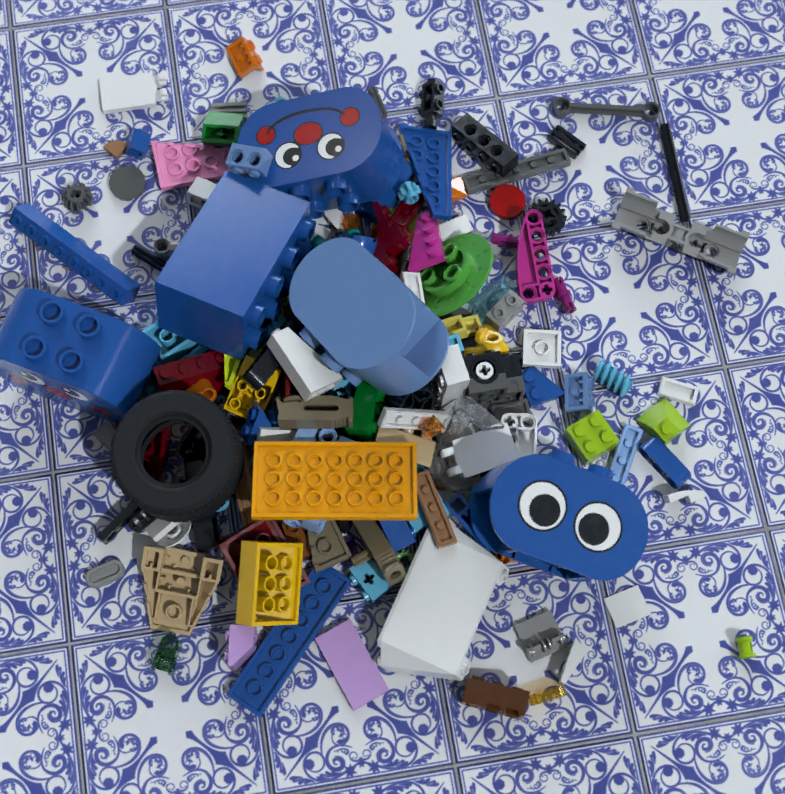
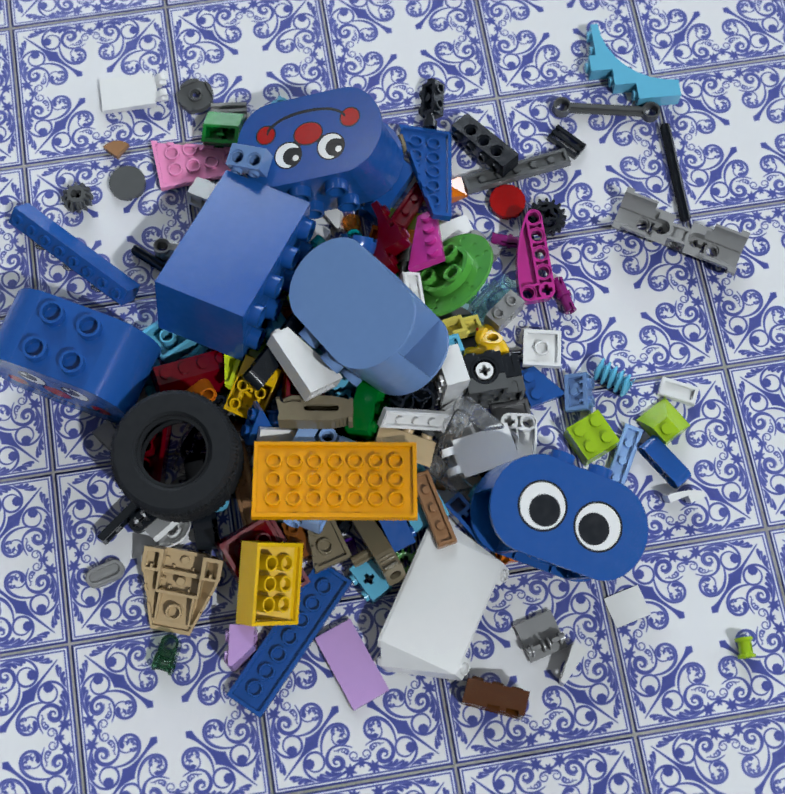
blue brick [125,128,152,160] -> none
orange bracket [226,36,264,78] -> none
dark grey axle [368,86,388,119] -> none
medium azure gear [397,181,421,204] -> none
clear orange plate [418,415,445,440] -> none
clear yellow beam [528,685,567,707] -> none
none -> dark grey plate [177,78,214,115]
none -> medium azure arch [584,24,681,106]

